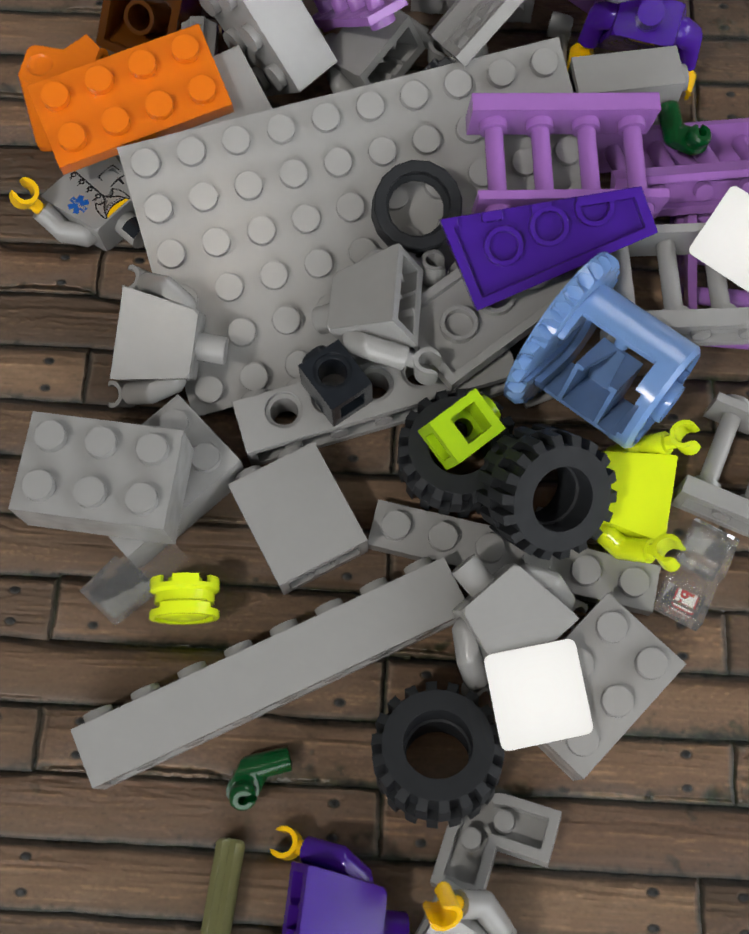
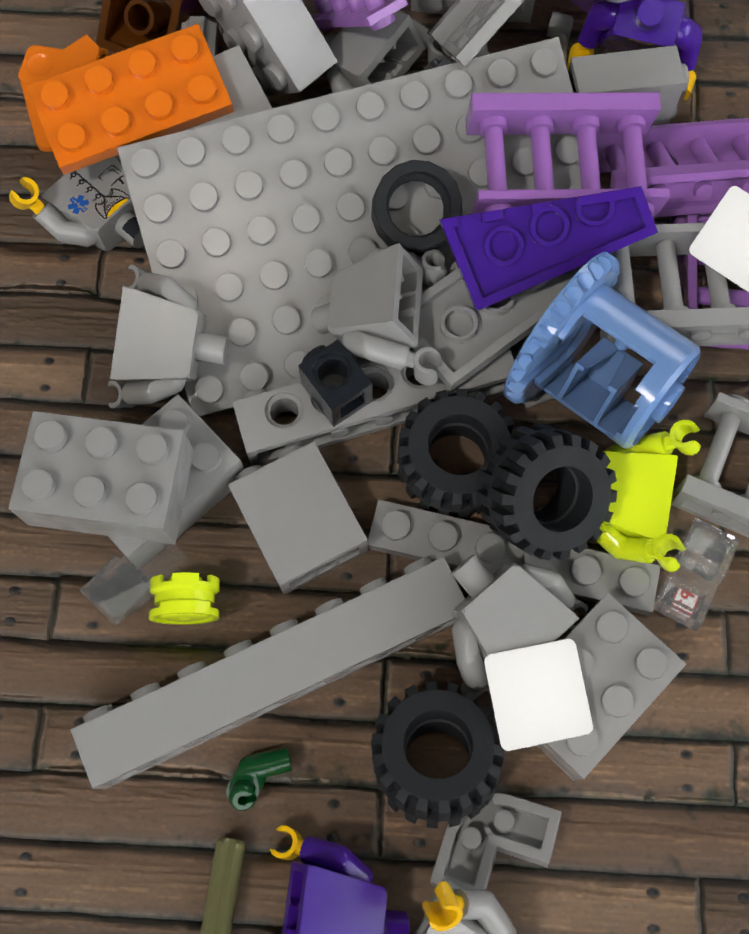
lime brick [417,388,506,470] -> none
dark green arm [658,100,712,156] -> none

